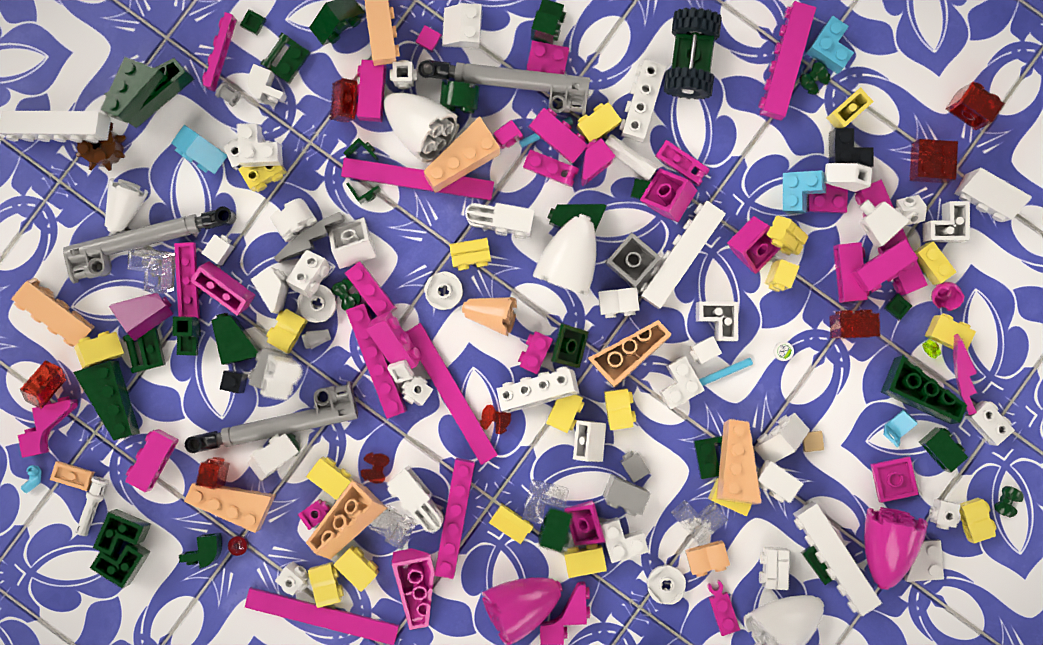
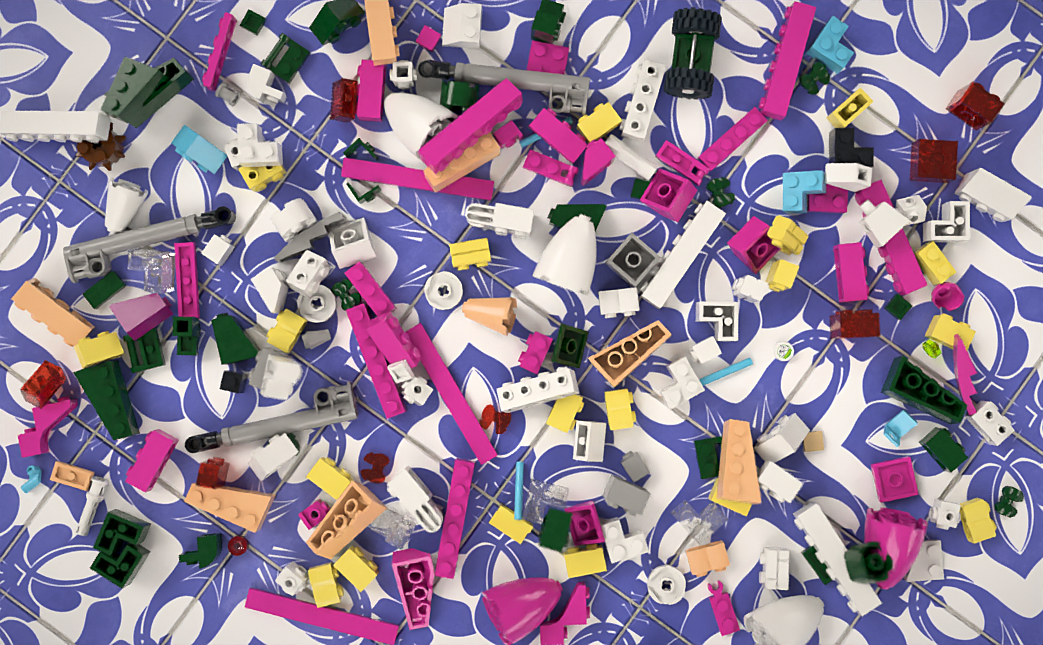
dark pink brick [190,261,256,315] -> none
dark pink brick [851,239,919,293] -> none
none -> dark green tile [83,271,126,309]
none -> dark pink brick [418,78,523,174]
none -> medium azure bar [514,462,524,520]
none -> dark pink plate [698,107,768,172]
none -> dark green piece [706,177,735,208]
none -> white brick [731,275,768,303]
none -> dark green brick [844,541,893,584]

